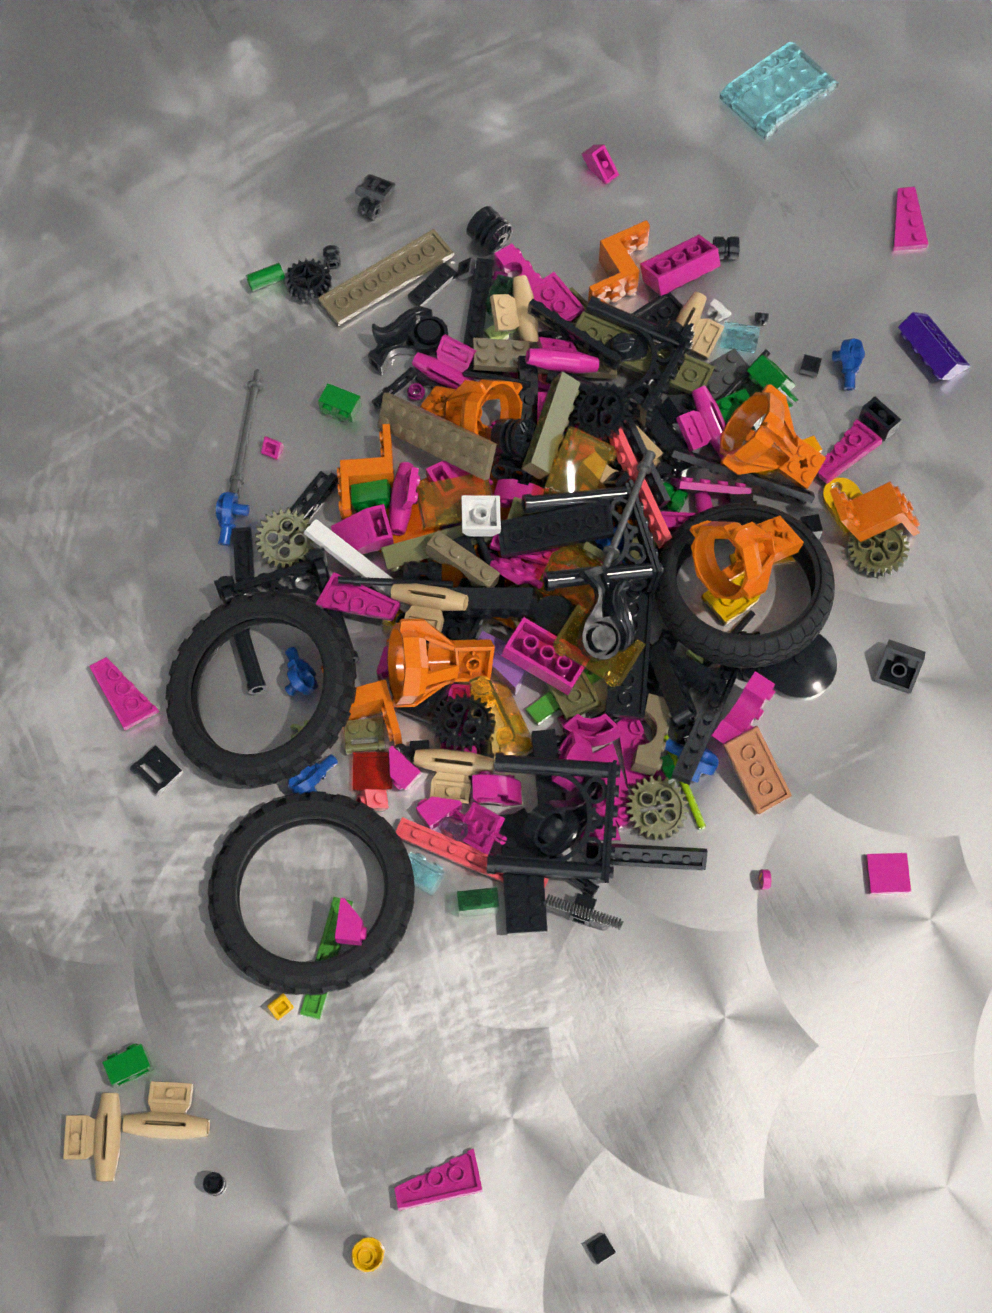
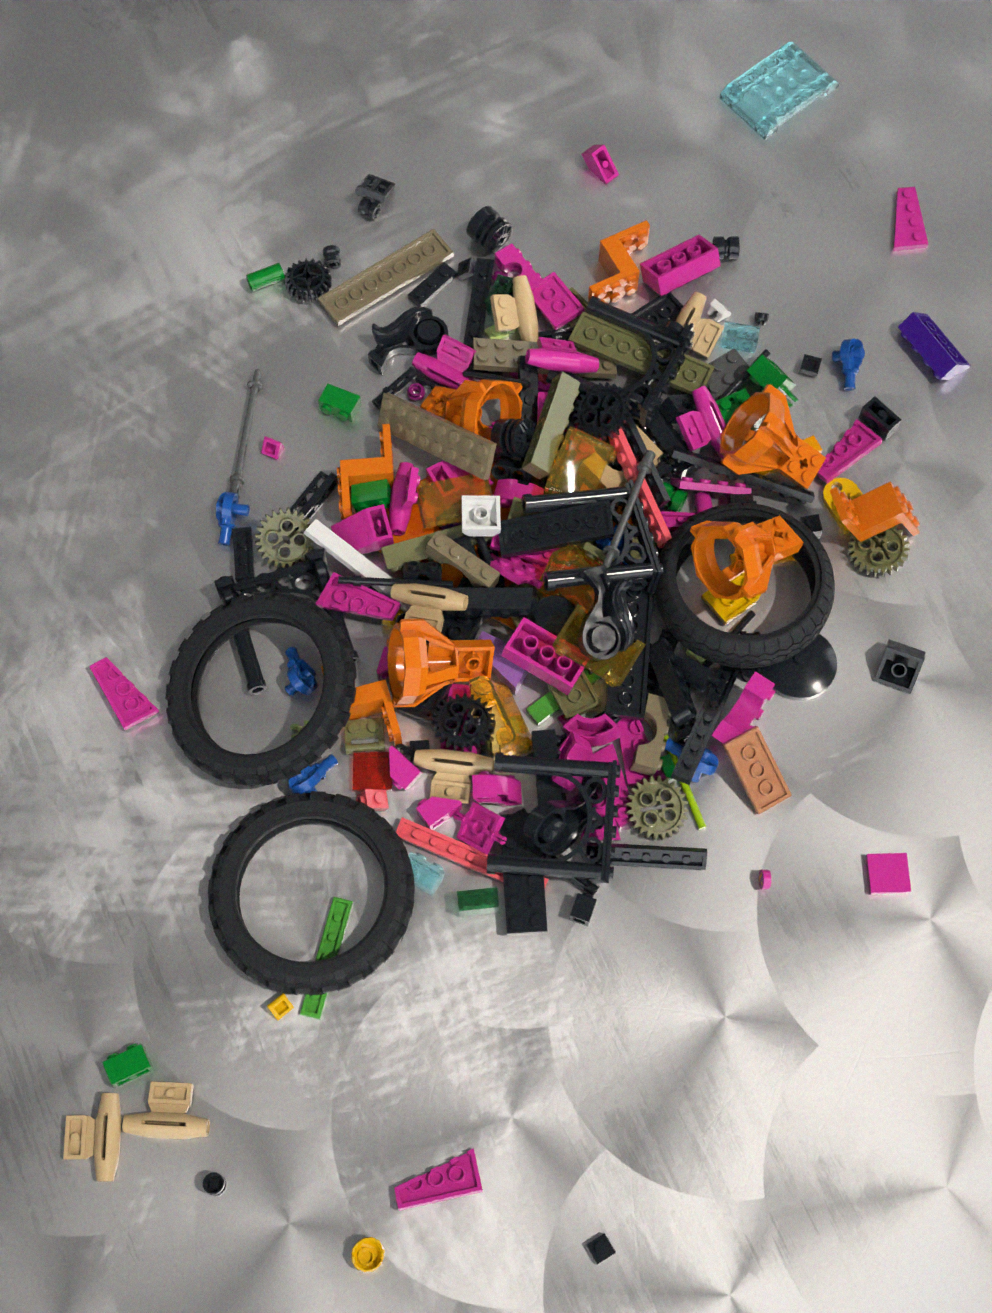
black plate [130,745,183,796] -> none
dark pink slope [335,898,367,946] -> none
clear purple brick [439,816,468,841] -> none
black plate [528,299,621,371] -> none
dark grey piece [544,894,623,930] -> none
black plate [603,471,630,488] -> none
black piece [606,333,648,362] -> none

